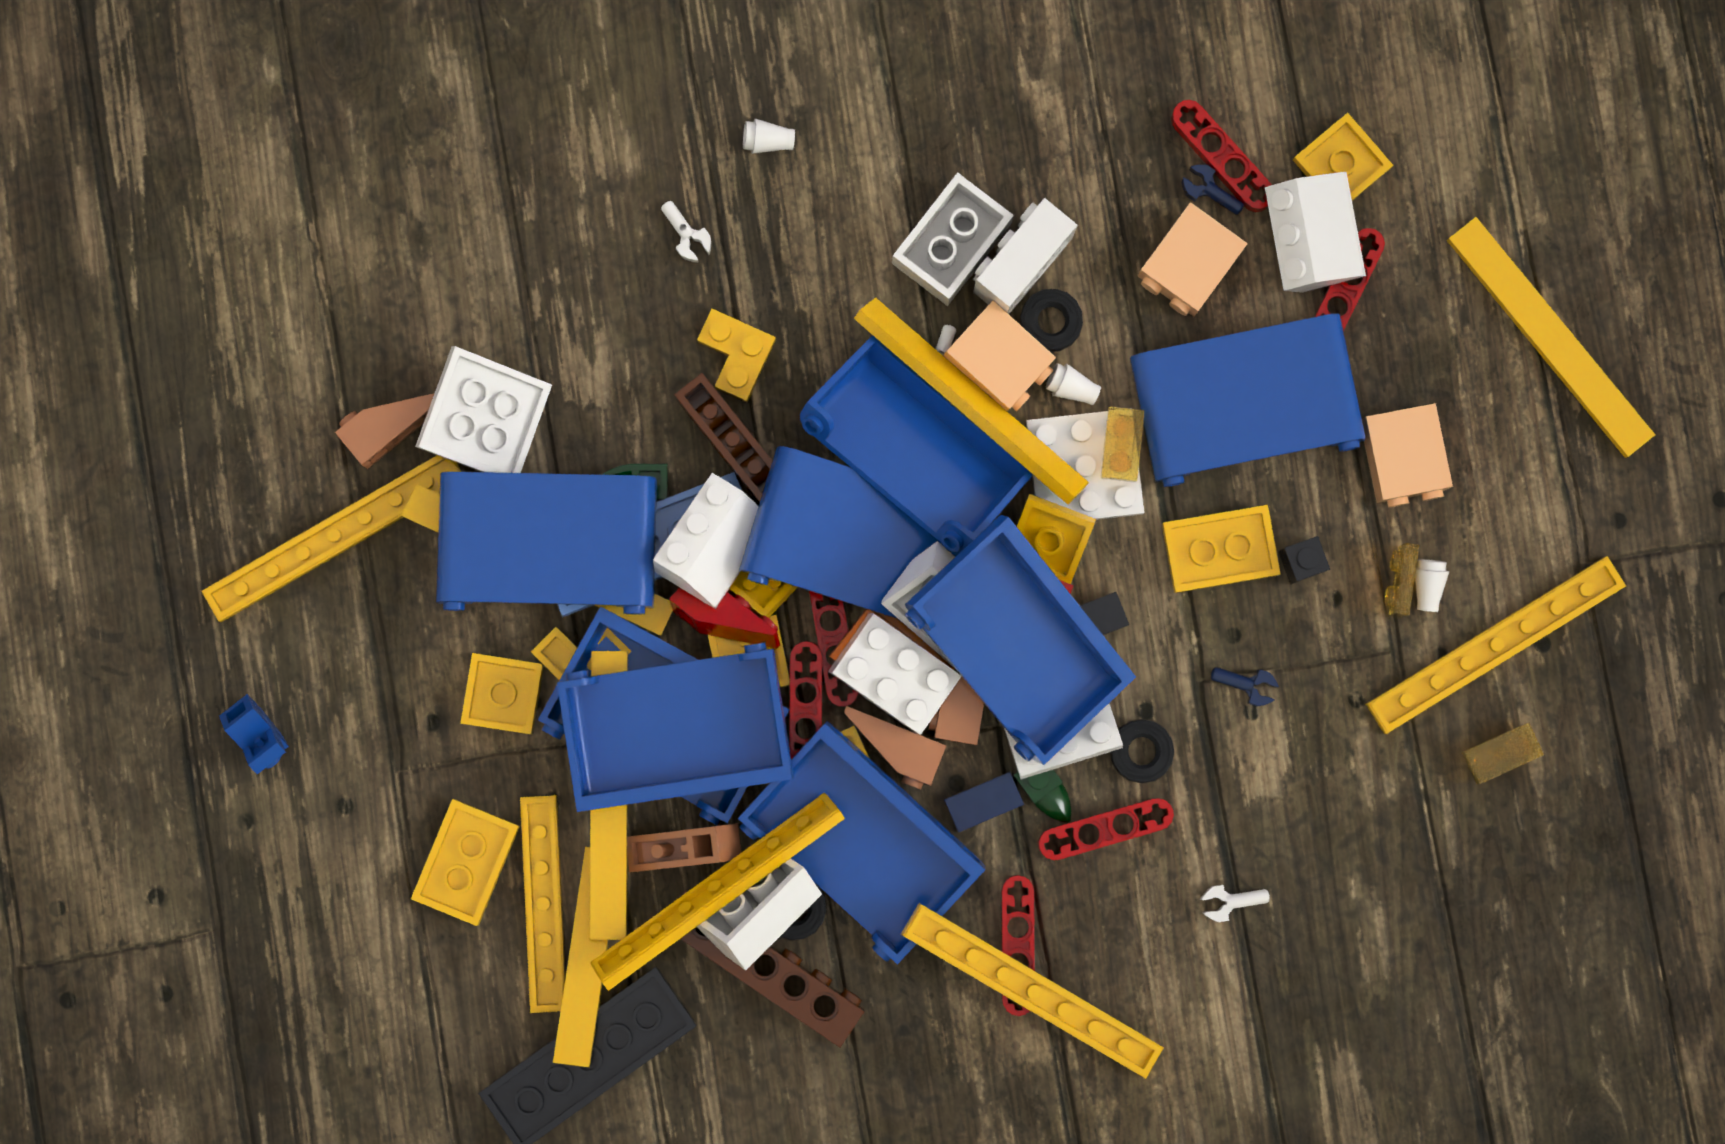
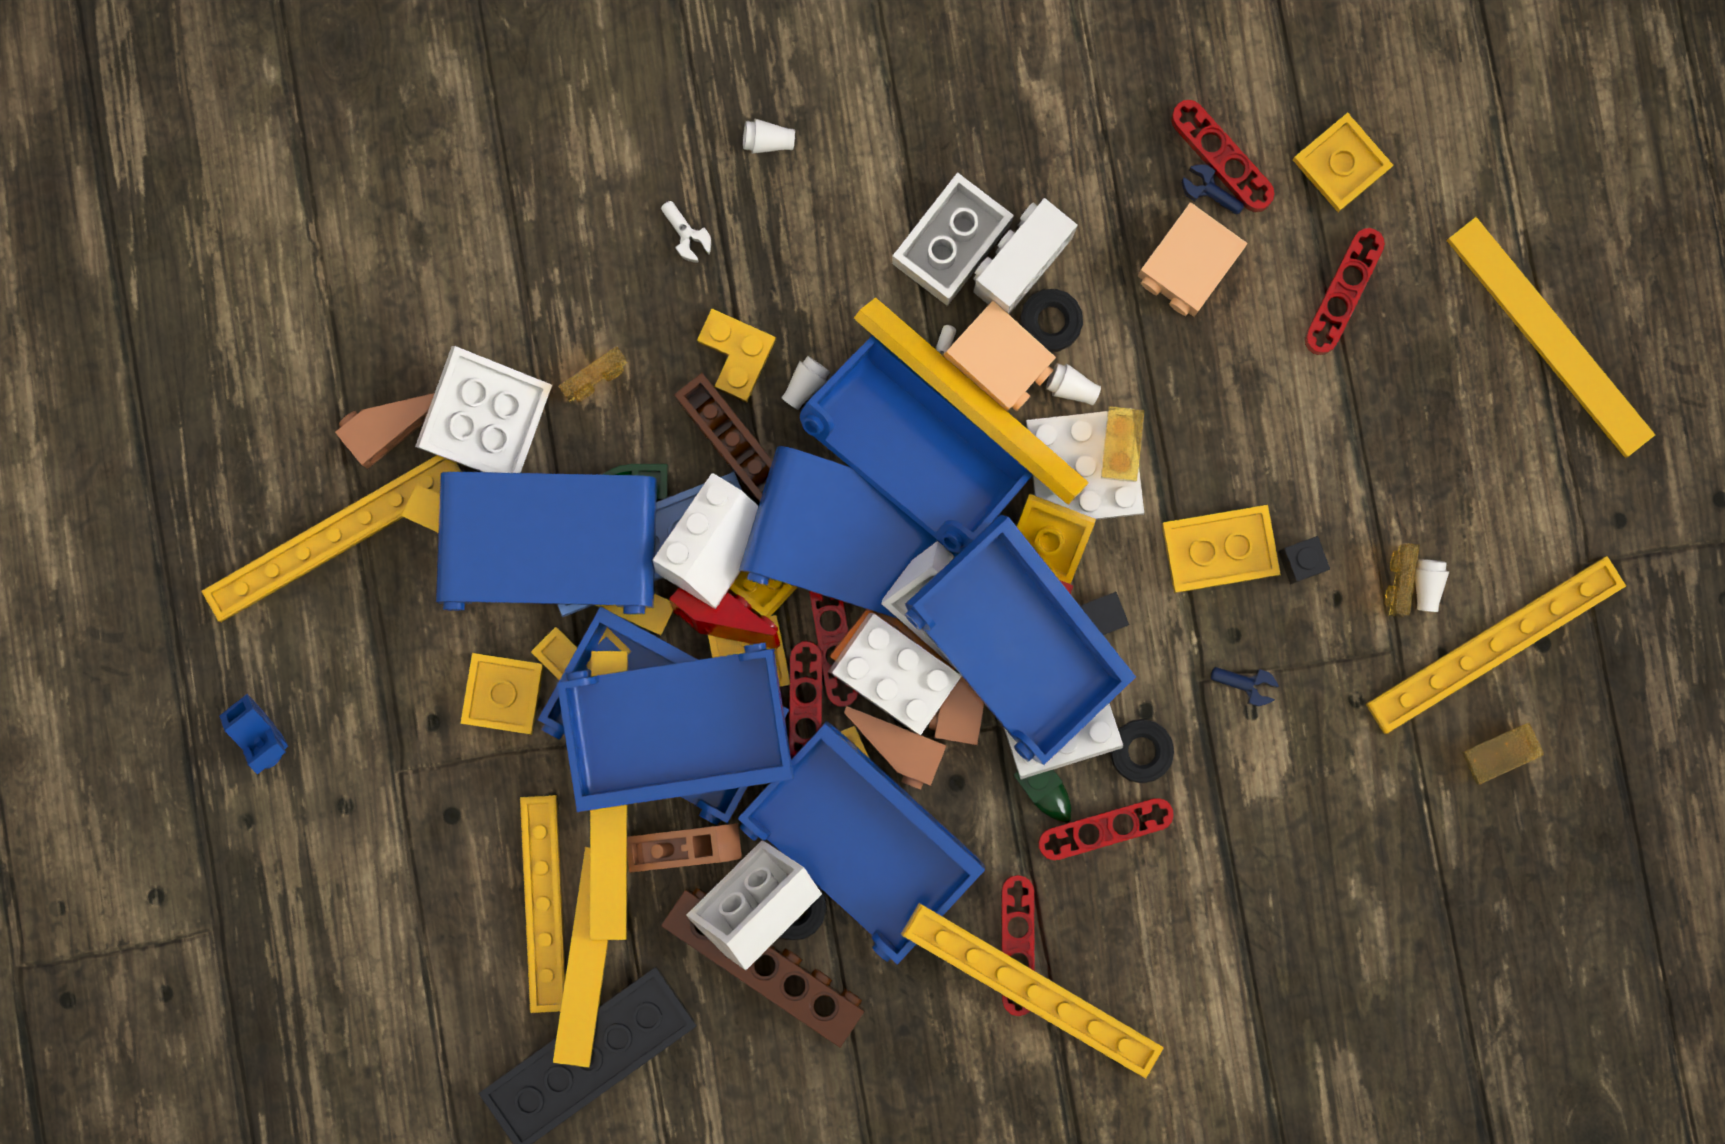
yellow plate [411,799,520,926] -> none
yellow tile [590,793,845,991] -> none
dark blue tile [944,772,1024,833] -> none
blue windscreen [1130,314,1366,487] -> none
white bar [1200,885,1270,922] -> none
white slope [1265,172,1366,293] -> none
light nougat brick [1362,403,1453,508] -> none
none -> clear yellow plate [559,346,628,402]
none -> white cone [781,356,830,410]

